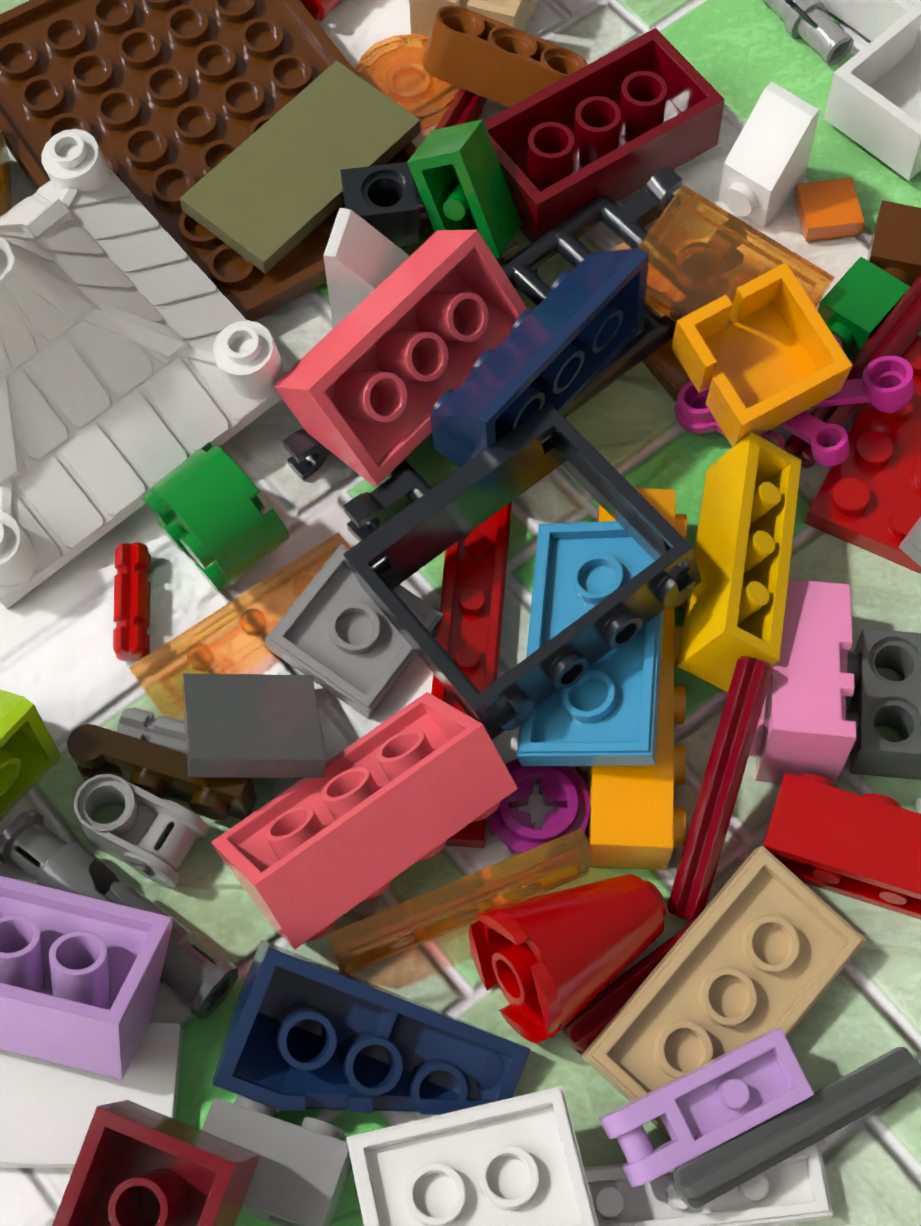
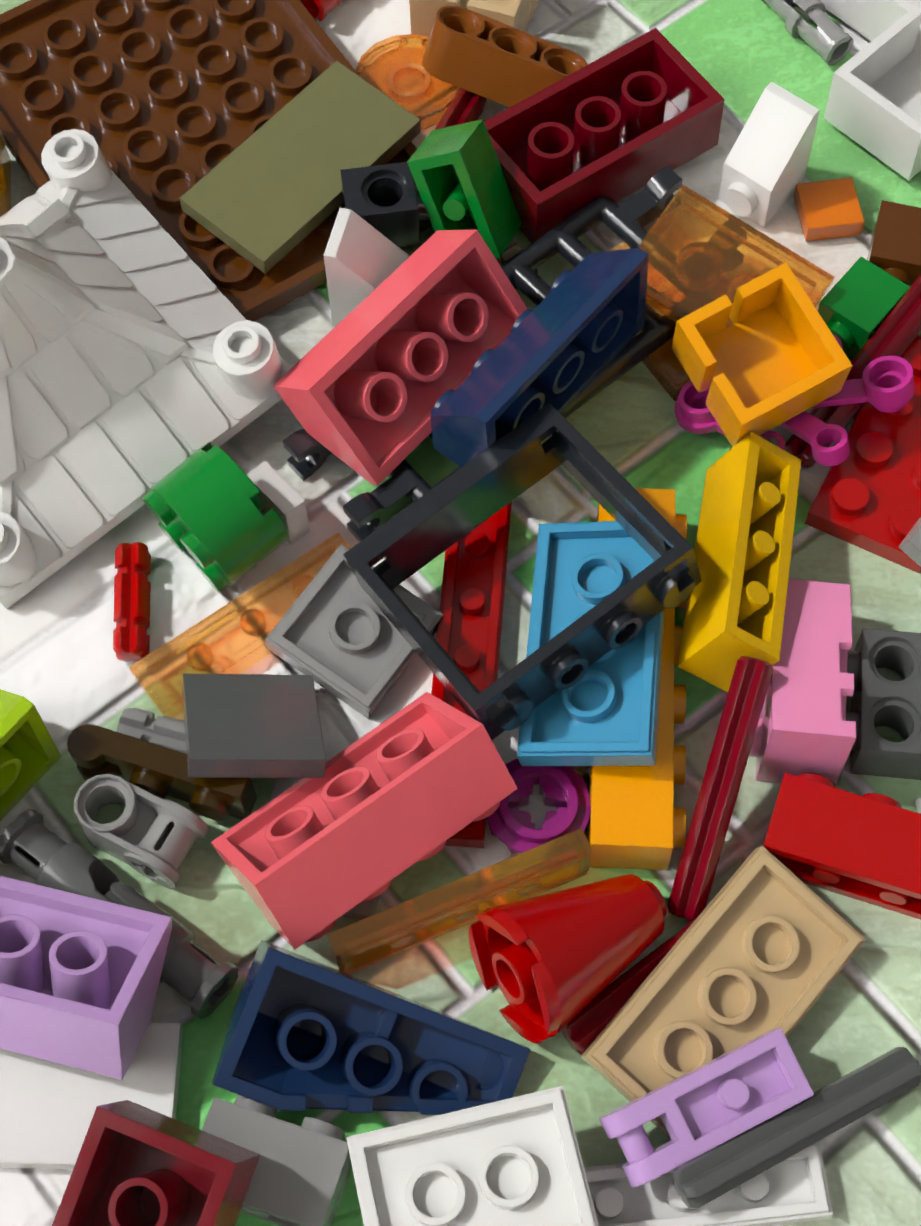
none -> white tile [246,461,310,545]

